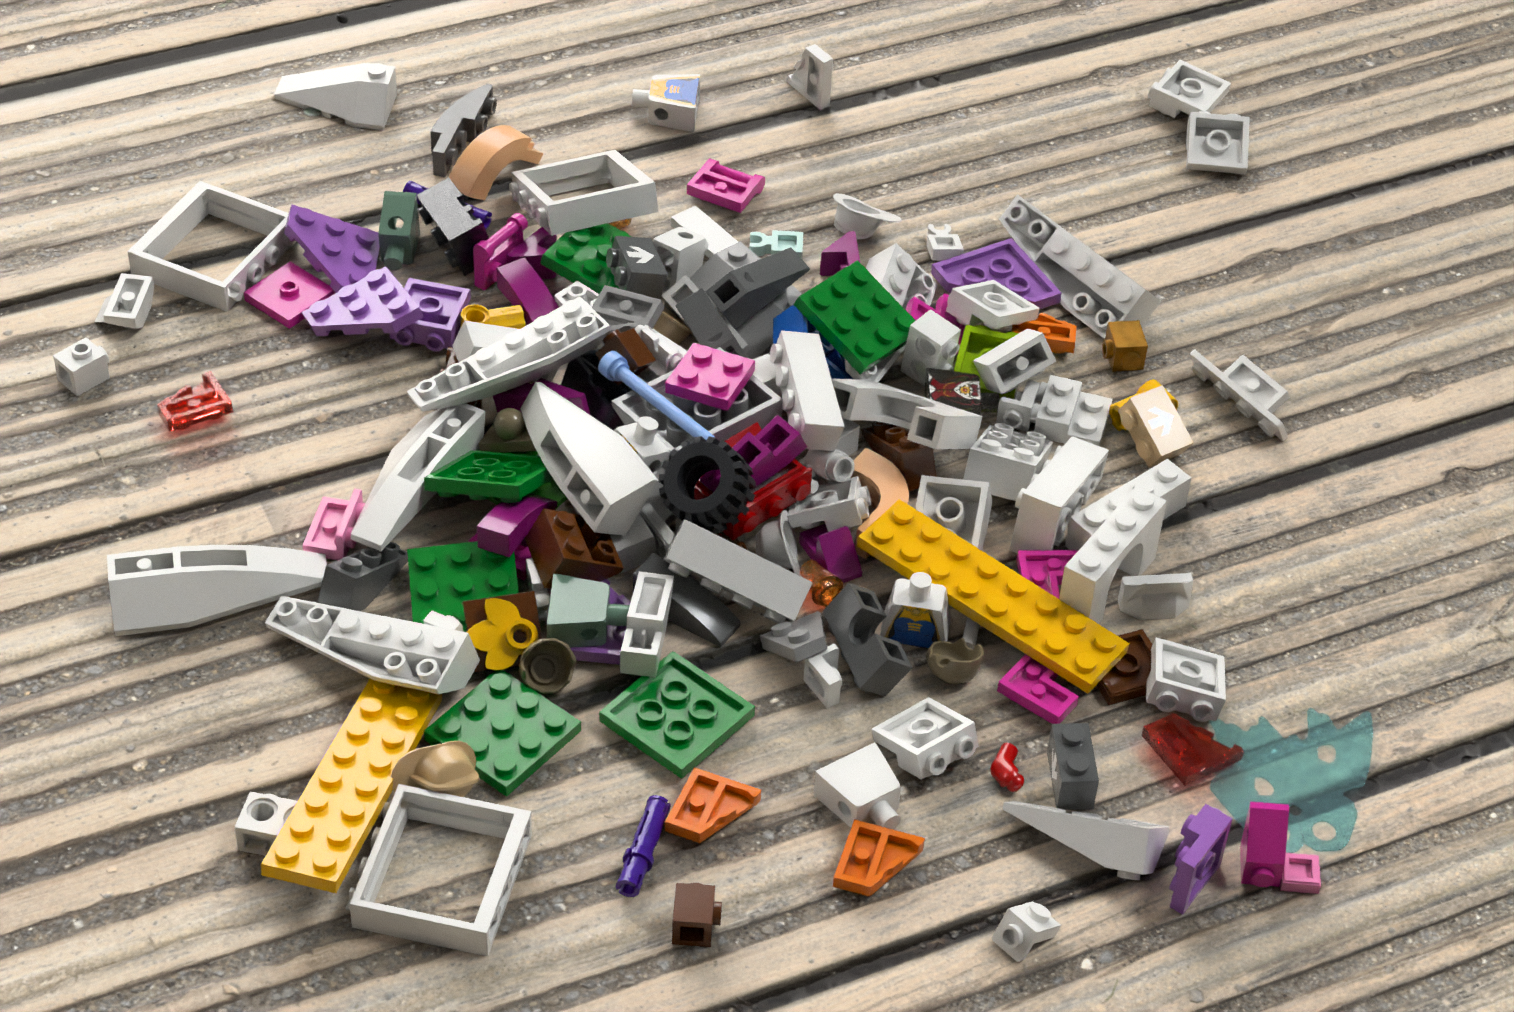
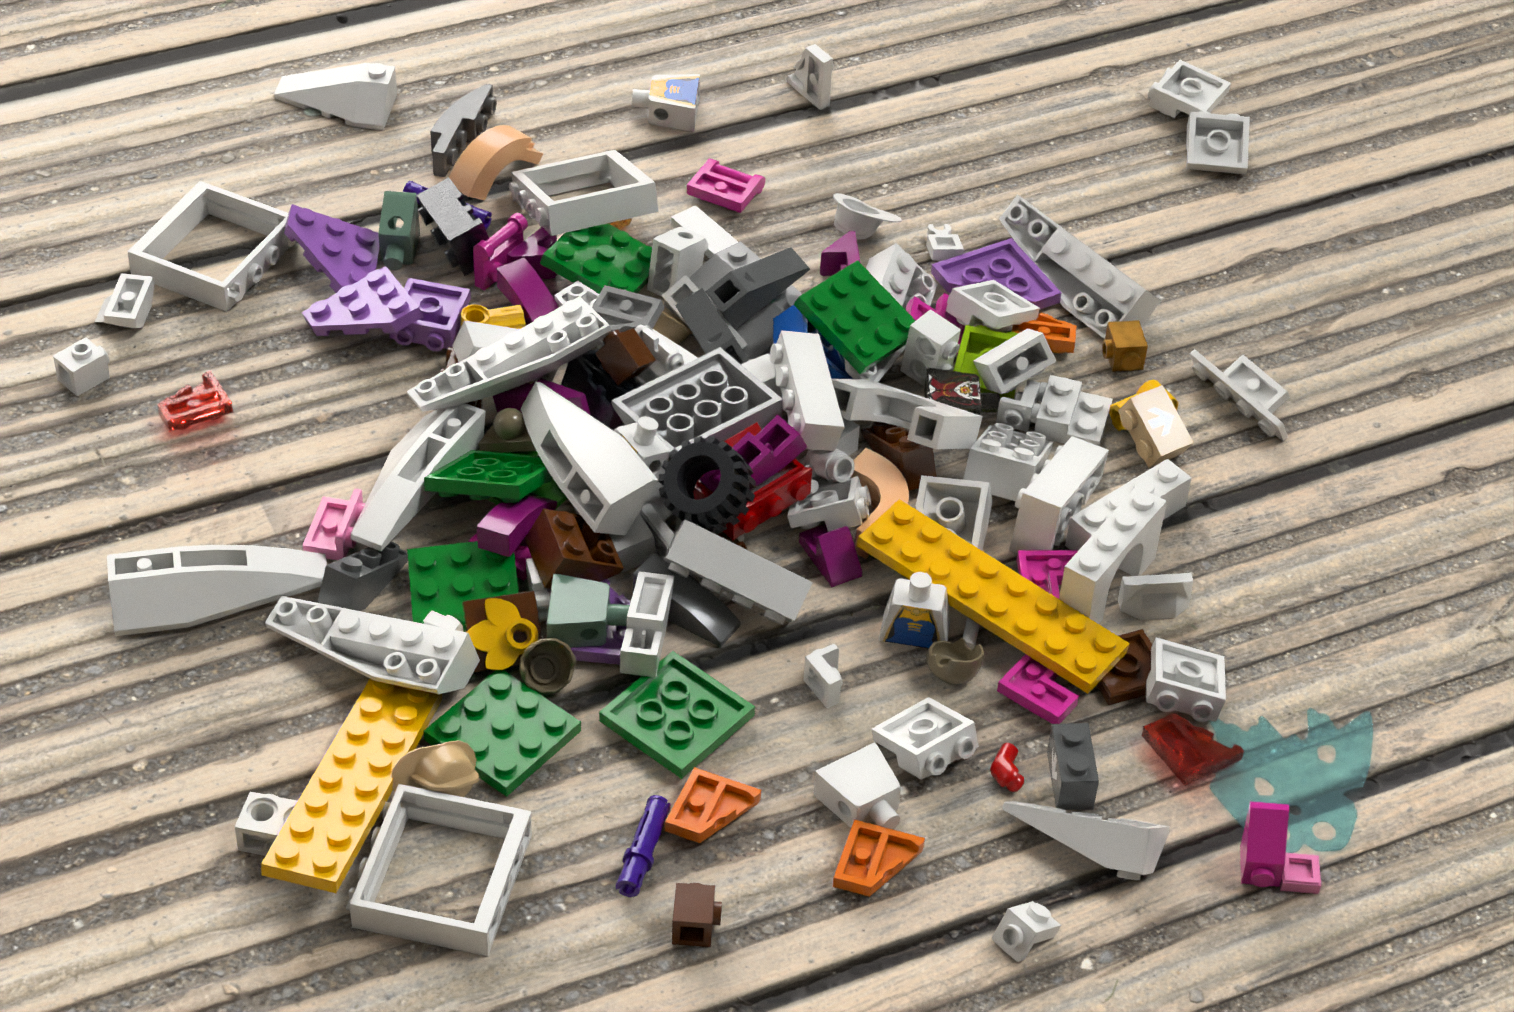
plate [244,261,335,329] -> none
light blue piece [598,351,715,441] -> none
dark grey brick [606,236,668,299] -> none
plate [665,343,755,411] -> none
light aqua plate [749,230,803,259] -> none
white piece [756,510,802,577] -> none
light grey wing [760,611,827,662] -> none
clear orange cone [800,560,843,607] -> none
dark grey arch [823,583,912,696] -> none
medium lavender plate [1169,804,1233,915] -> none

